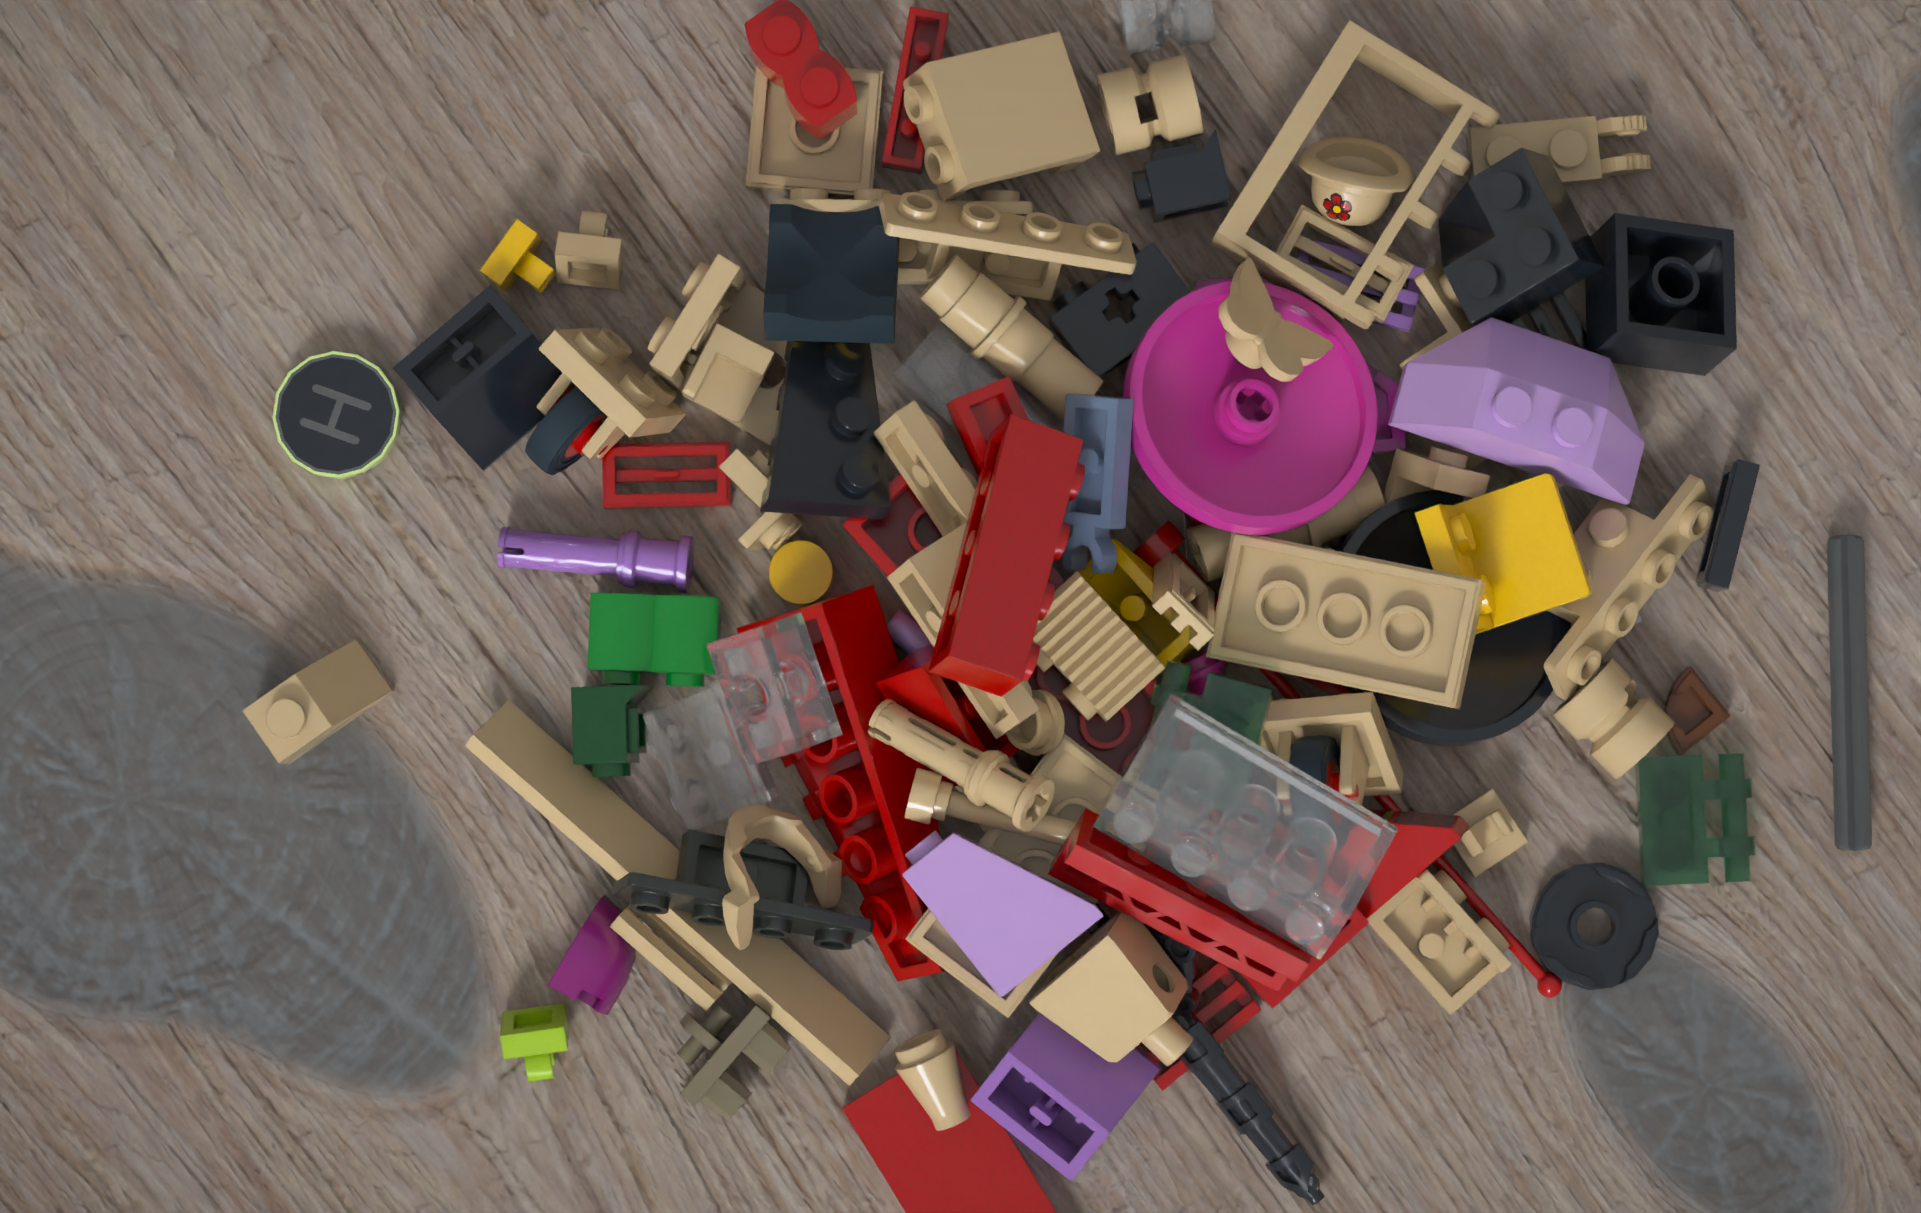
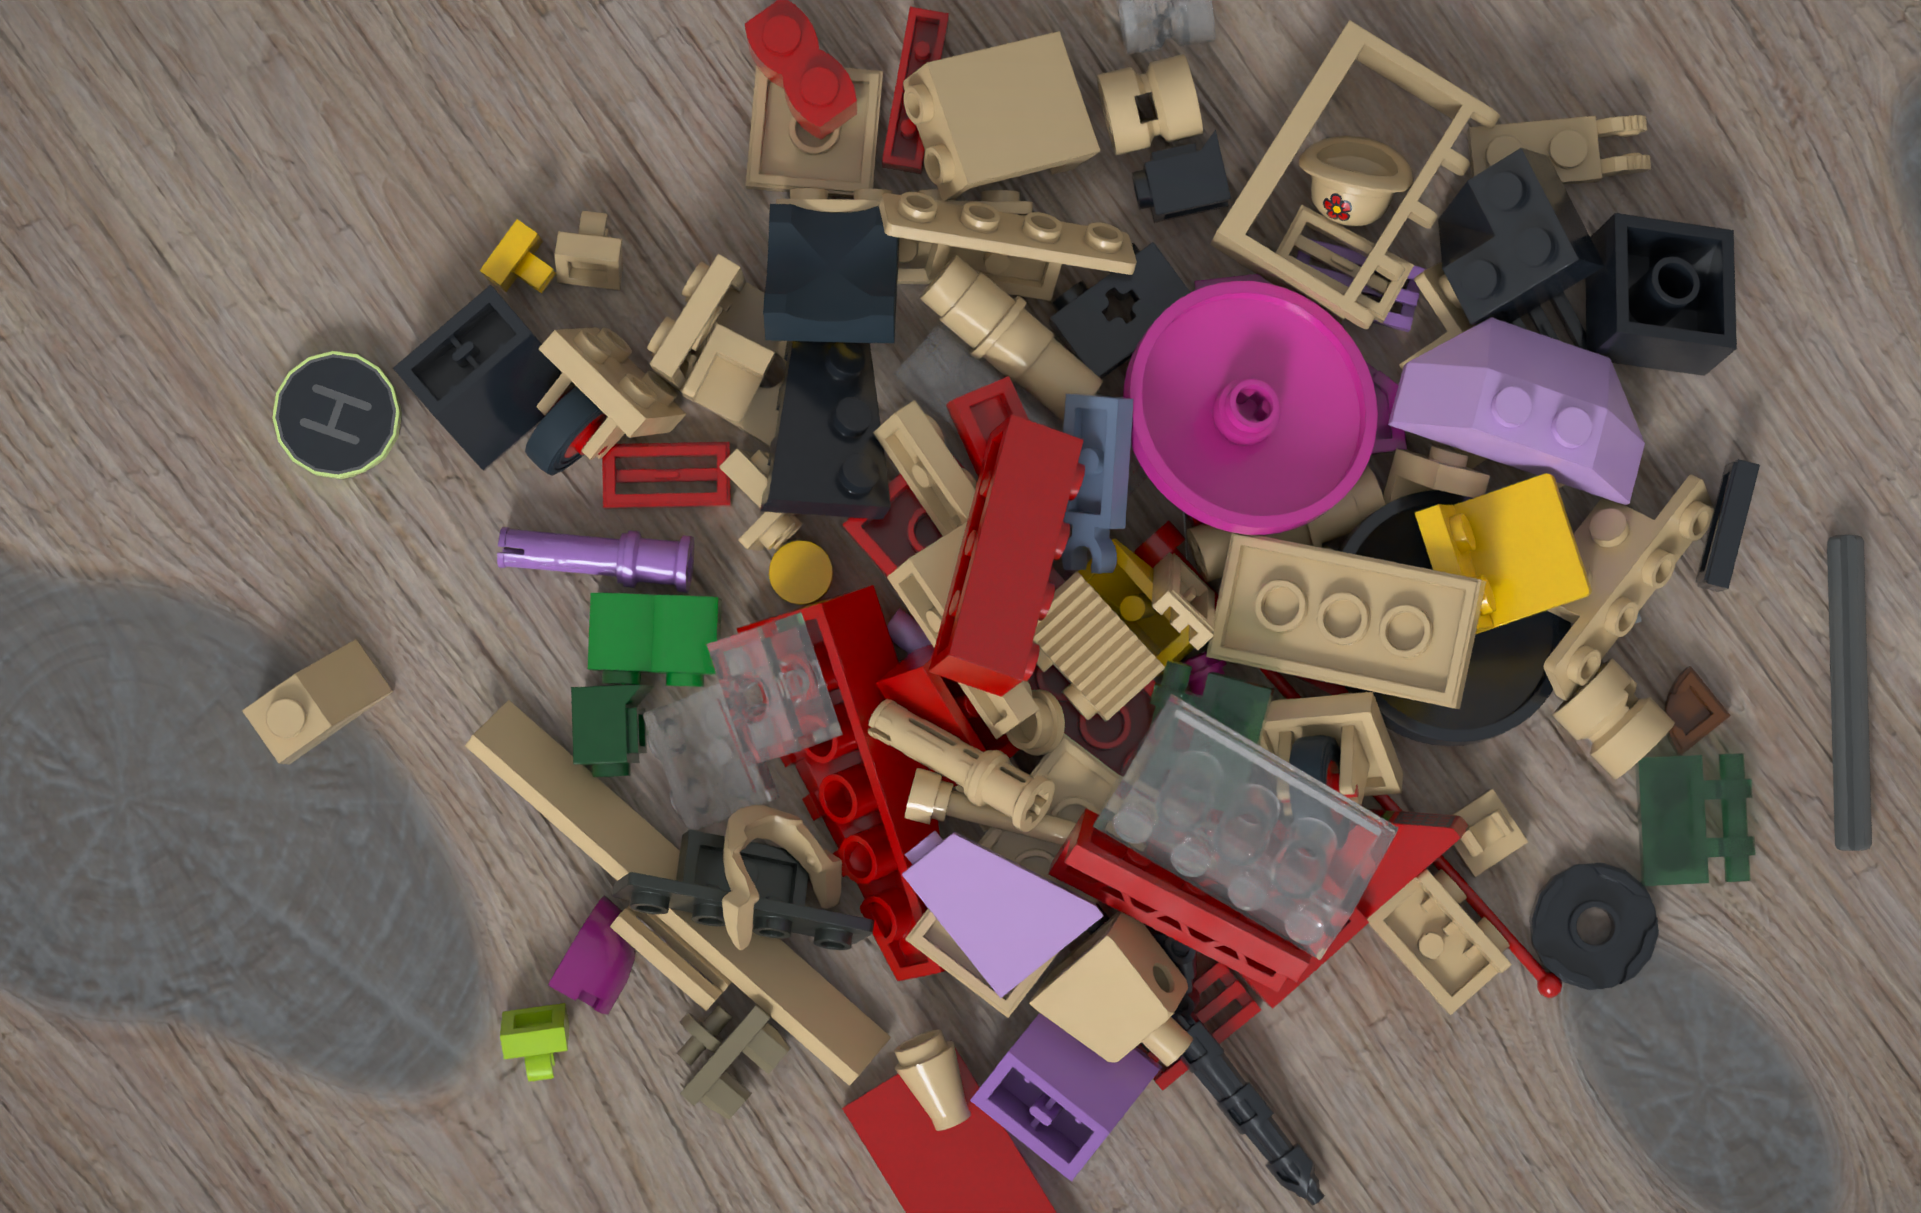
tan animal [1218,258,1334,382] -> none

